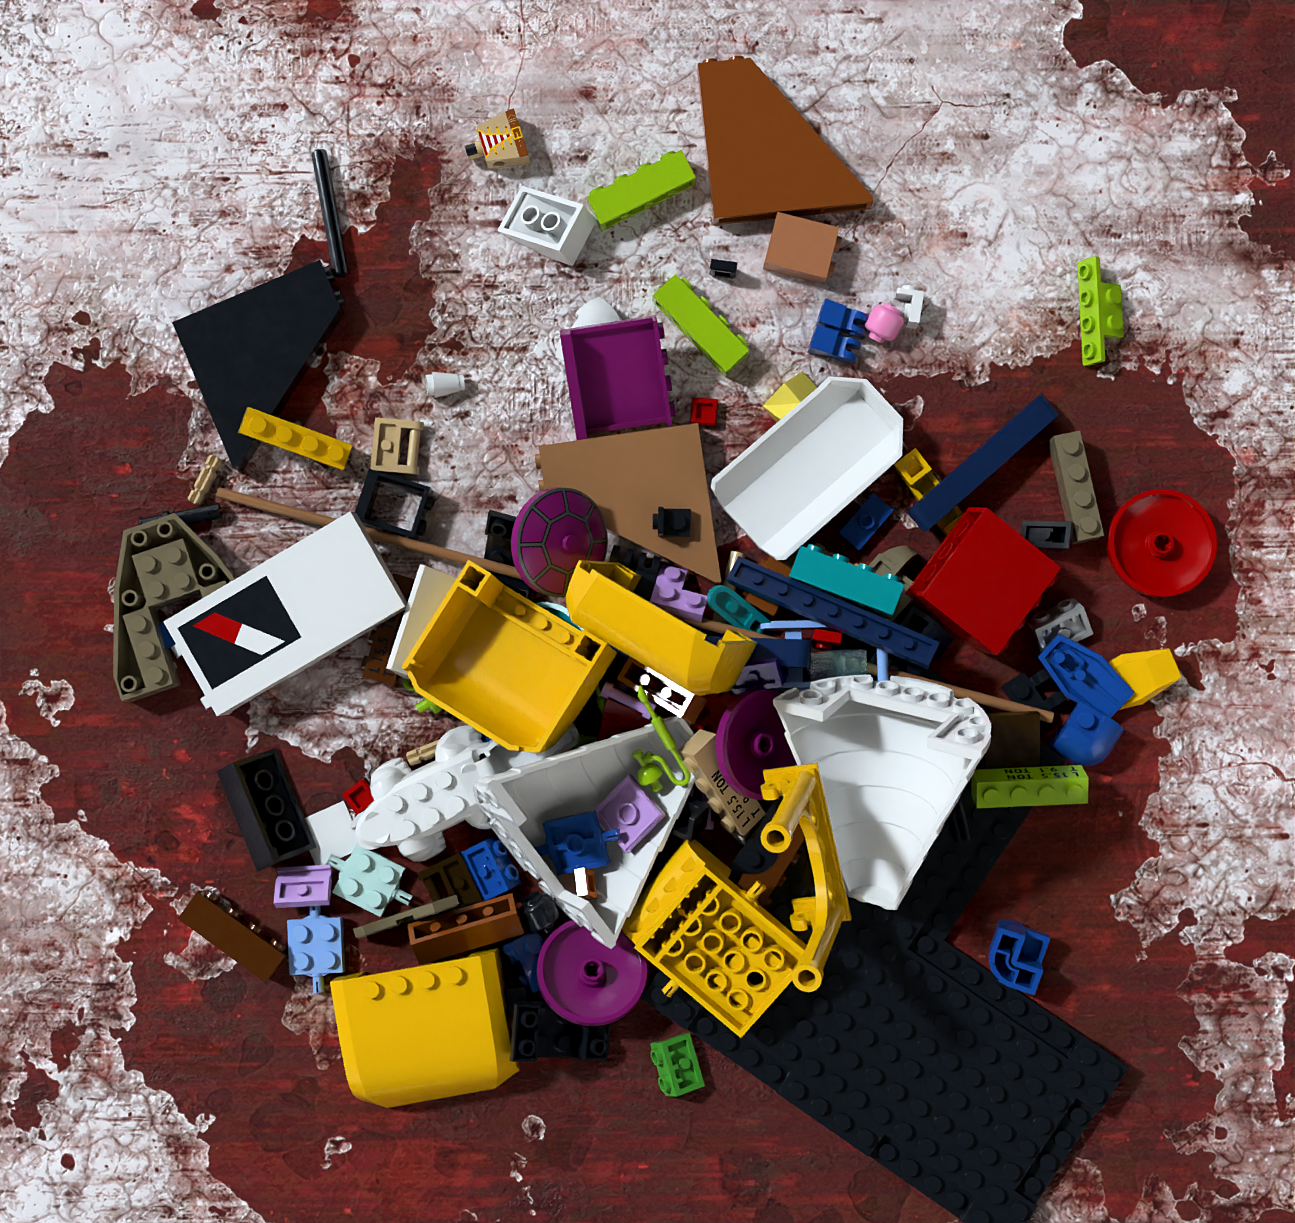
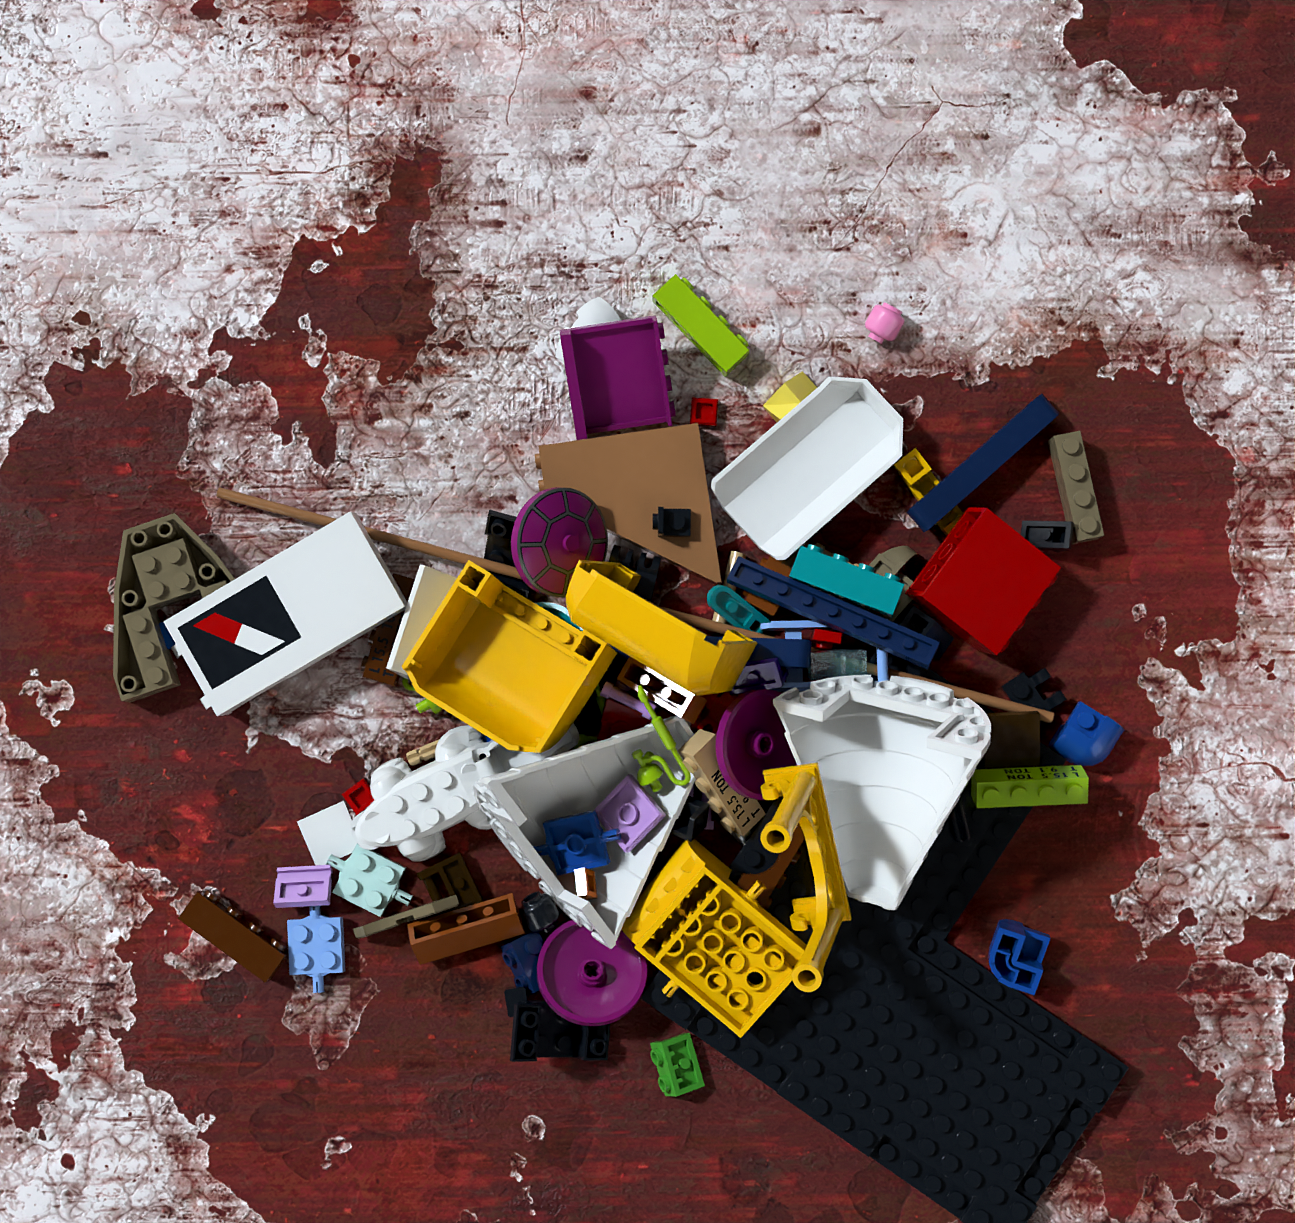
black pin [139,502,223,525] -> none
black slope [172,260,345,472] -> none
tan axle [188,455,223,506] -> none
black slope [216,748,317,872] -> none
yellow brick [238,407,352,470] -> none
black axle [311,149,349,278] -> none
yellow slope [330,948,520,1108] -> none
black window [355,469,436,541] -> none
tan plate [370,417,424,476] -> none
white cone [425,372,465,398] -> none
blue bracket [461,835,521,902] -> none
torso [464,108,530,169] -> none
white slope [497,186,597,266] -> none
lime brick [587,150,696,232] -> none
lavender plate [650,564,707,622] -> none
dark orange slope [697,56,873,225] -> none
black tile [709,259,738,279] -> none
nougat brick [763,212,842,285] -> none
blue legs [807,298,869,364] -> none
blue plate [838,493,894,551] -> none
white bracket [895,285,924,329] -> none
light grey bracket [1026,599,1093,652] -> none
blue piece [1038,633,1135,718] -> none
lime bracket [1077,256,1124,366] -> none
red dish [1106,489,1217,597] -> none
yellow piece [1108,648,1182,710] -> none

